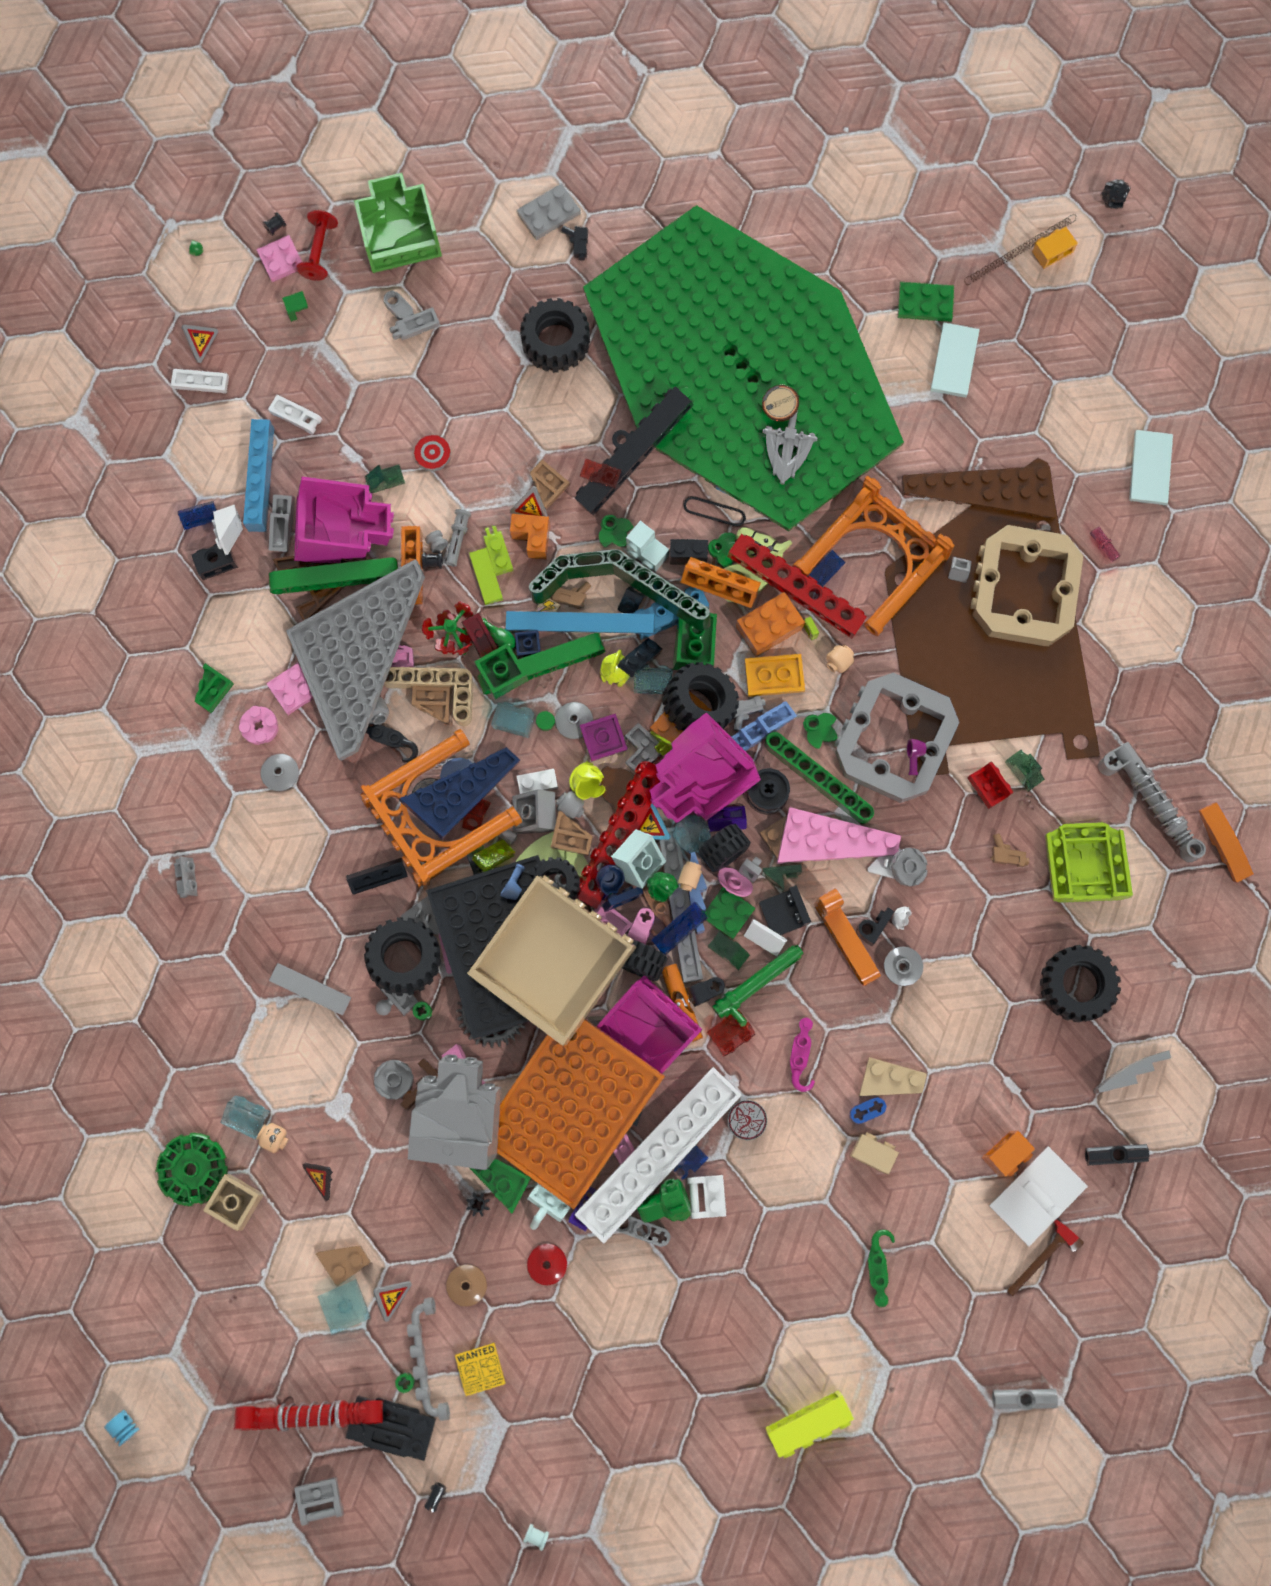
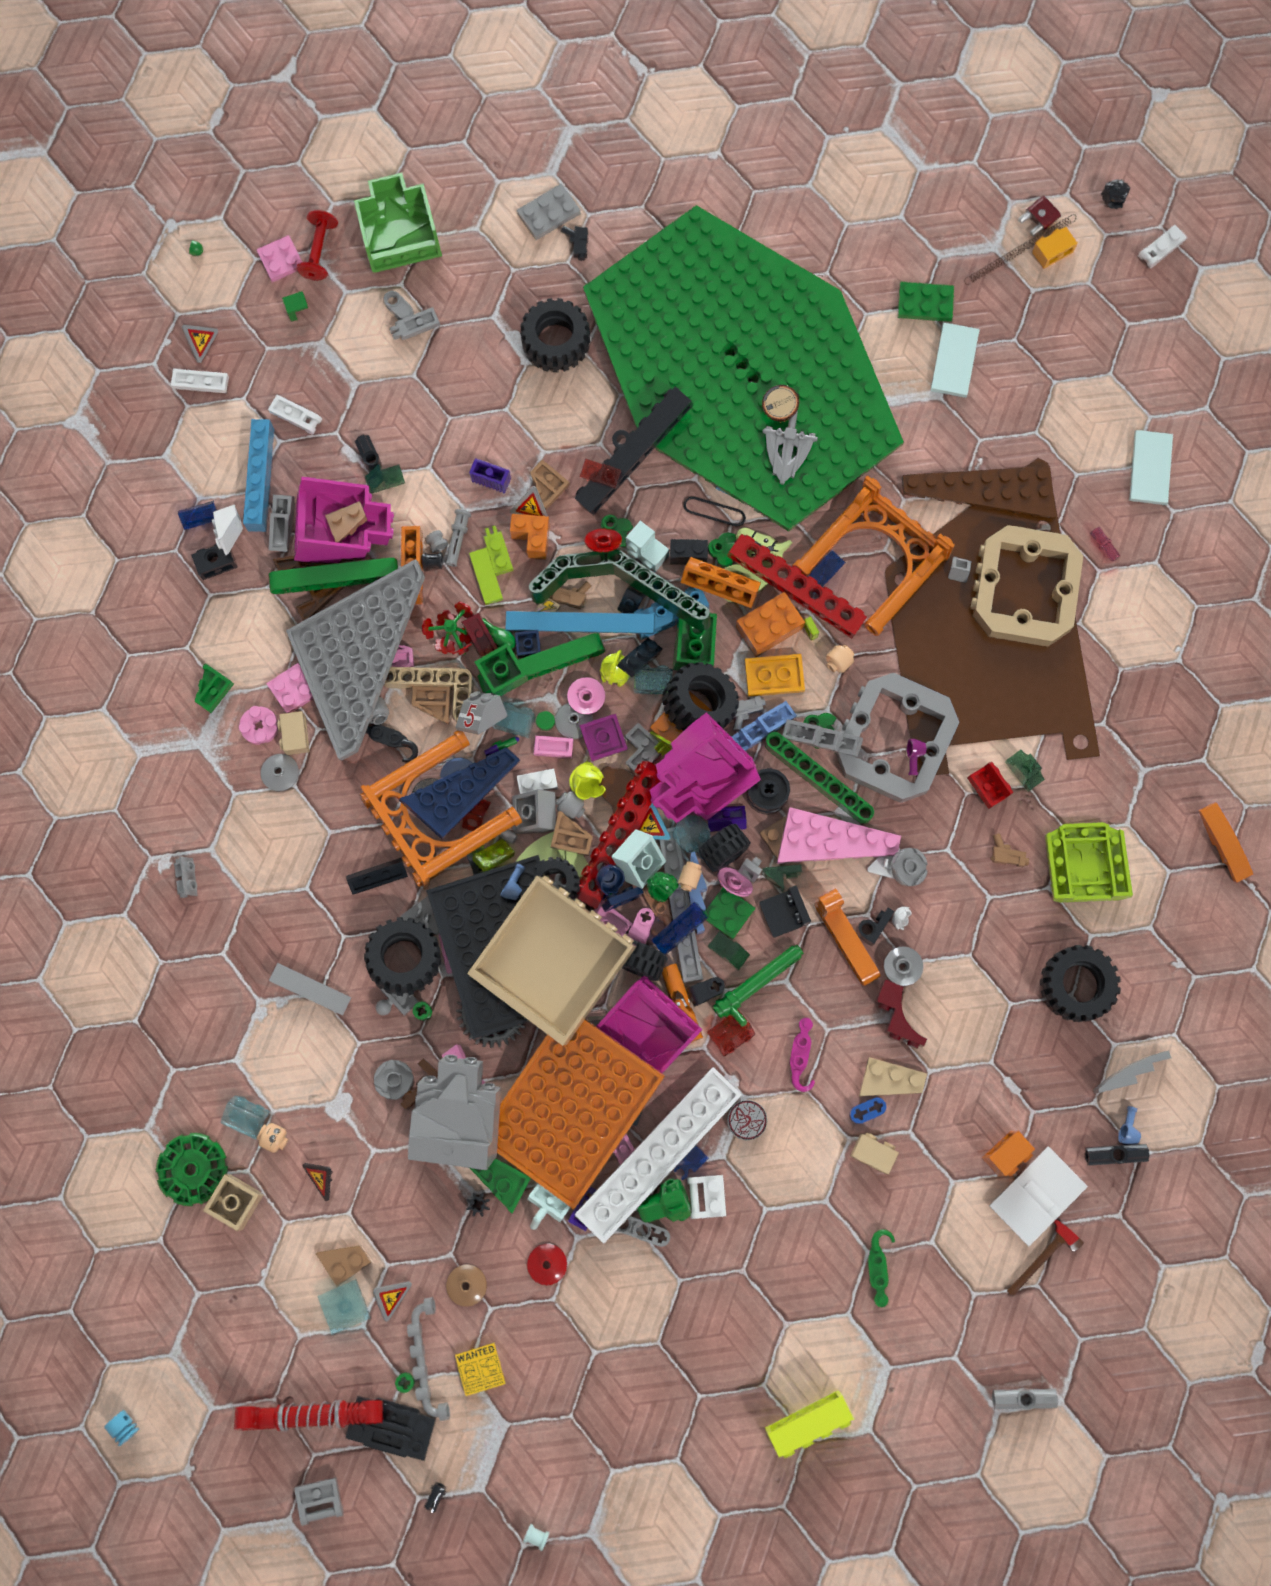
black bush [262,212,287,236] -> none
red tile [414,435,451,472] -> none
white tile [744,919,787,956] -> none
light grey piece [1098,742,1206,863] -> none
none -> tan brick [277,711,310,755]
none -> medium nougat wing [325,501,367,543]
none -> black piece [354,434,382,473]
none -> light grey slope [456,691,507,735]
none -> dark purple brick [469,458,511,494]
none -> piece [484,737,519,756]
none -> bright pink tile [534,736,574,759]
none -> bright pink dish [567,677,605,715]
none -> red dish [585,528,622,552]
none -> light grey slope [782,719,863,757]
none -> dark red arch [875,979,927,1049]
none -> dark red piece [1018,195,1061,236]
none -> medium blue bar [1118,1106,1141,1144]
none -> white plate [1138,225,1187,269]

